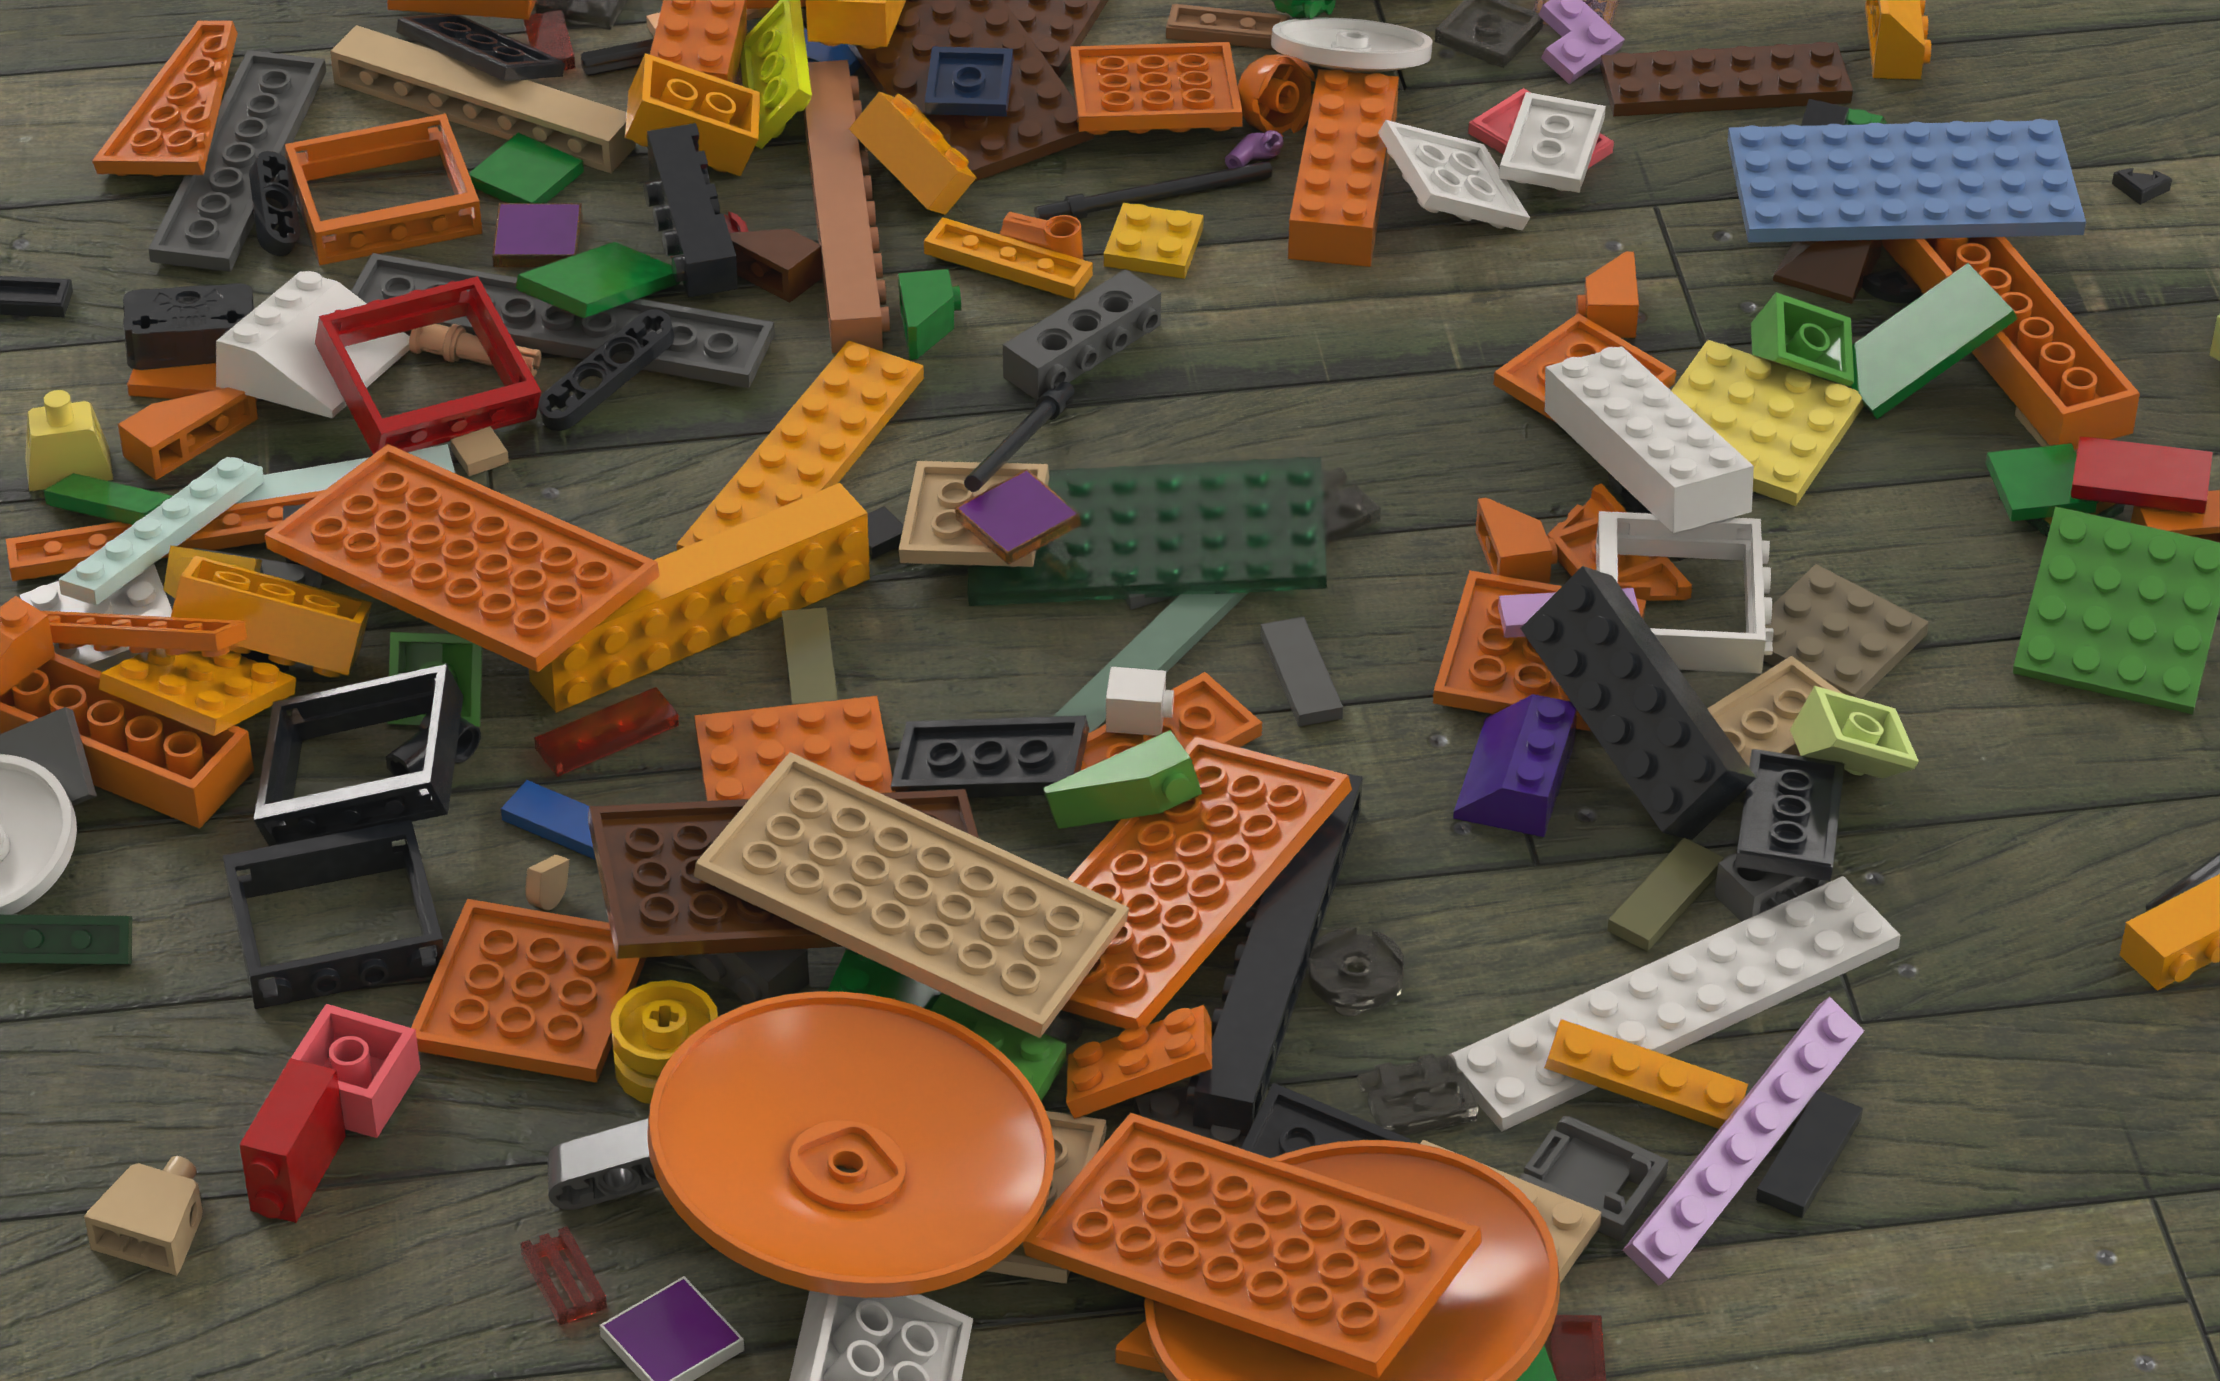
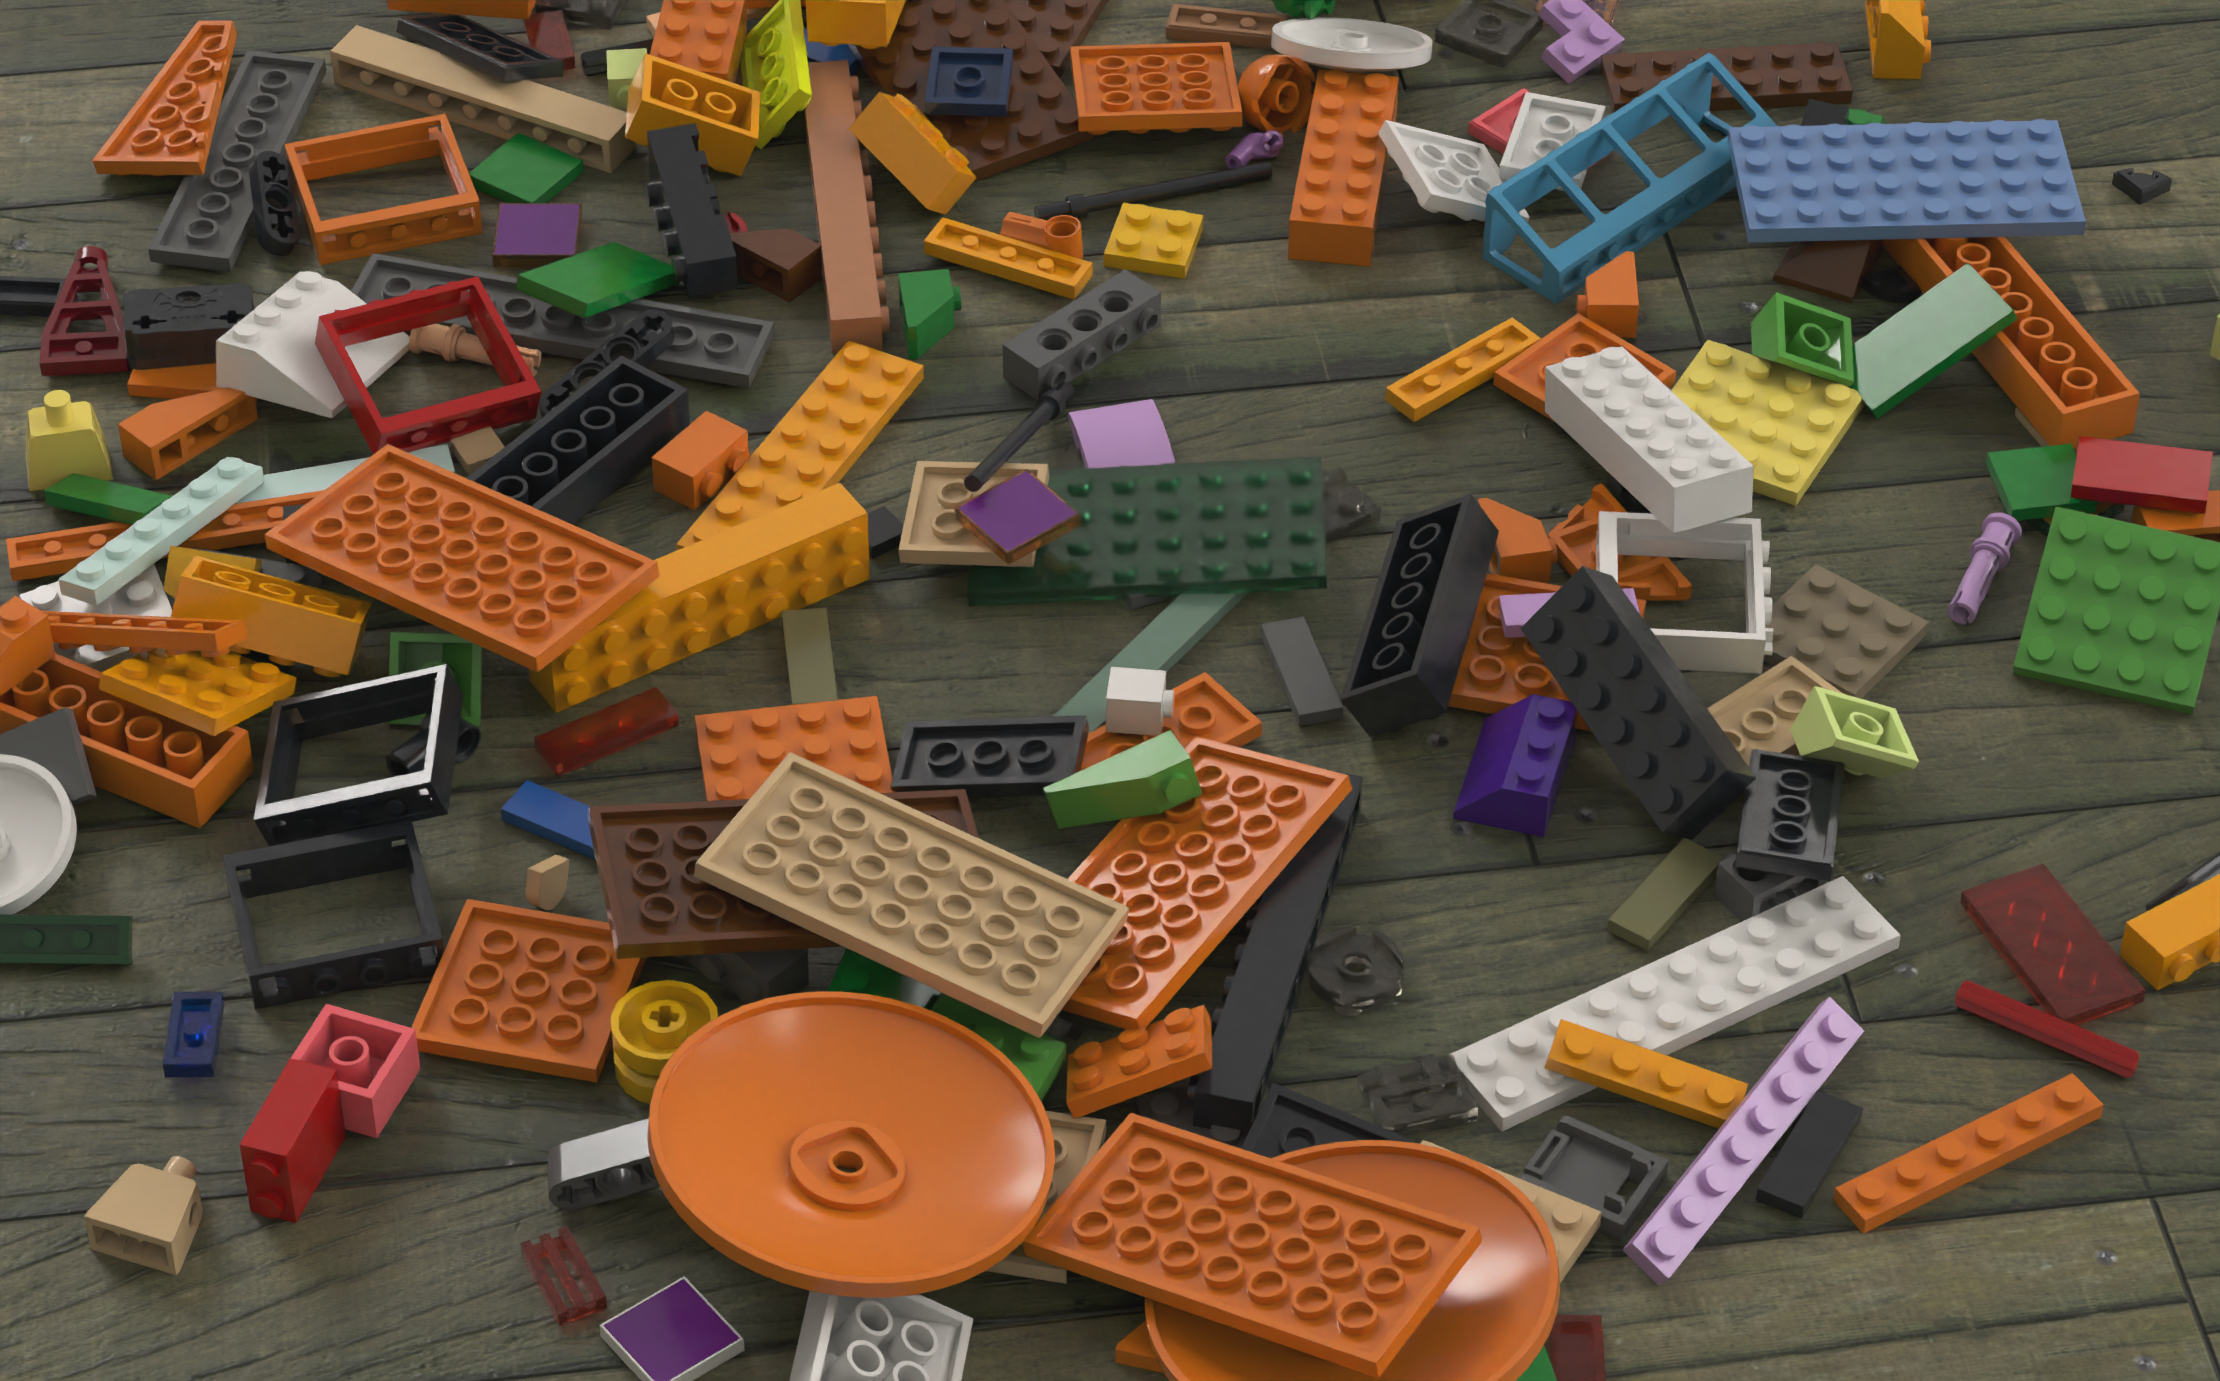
none -> dark red plate [39,246,129,376]
none -> clear blue plate [163,991,225,1078]
none -> black brick [467,355,690,525]
none -> yellowish green brick [606,48,647,111]
none -> orange brick [652,411,750,510]
none -> lavender slope [1068,399,1175,484]
none -> black brick [1340,494,1499,738]
none -> light orange plate [1385,317,1541,422]
none -> dark azure window [1482,53,1777,304]
none -> orange plate [1833,1073,2104,1234]
none -> lavender pin [1947,512,2022,624]
none -> red axle [1955,980,2140,1078]
none -> clear red tile [1960,864,2146,1025]

